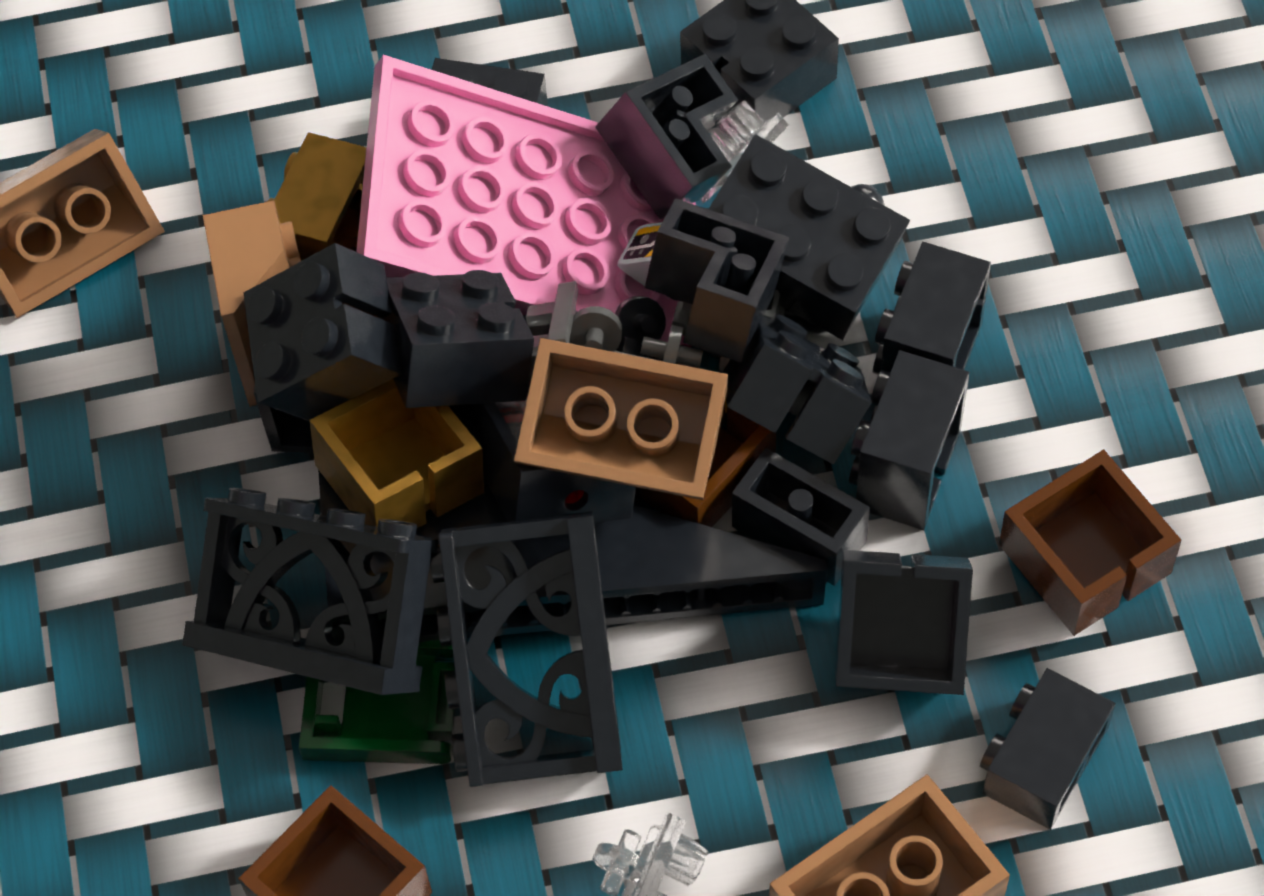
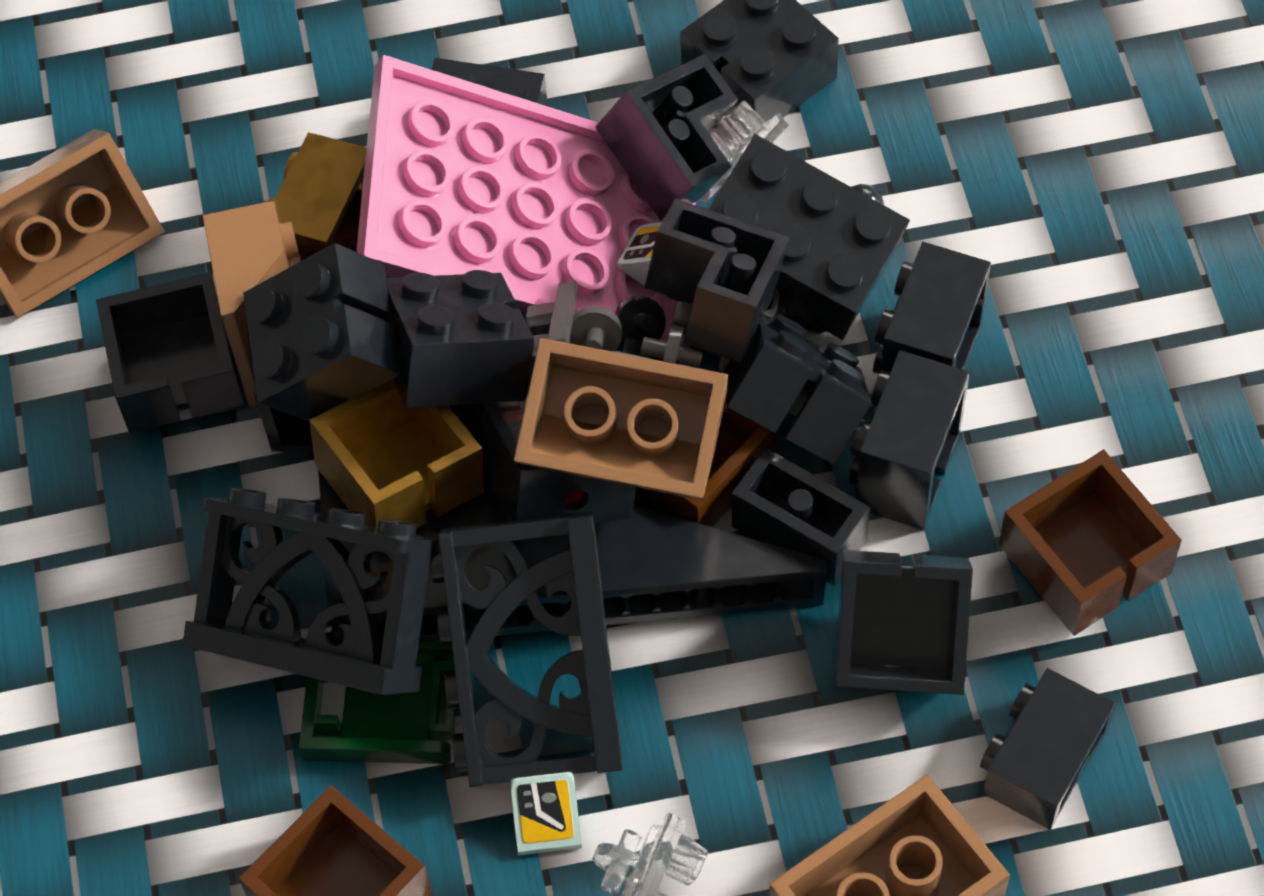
none -> black piece [96,272,245,433]
none -> slope [510,772,582,856]

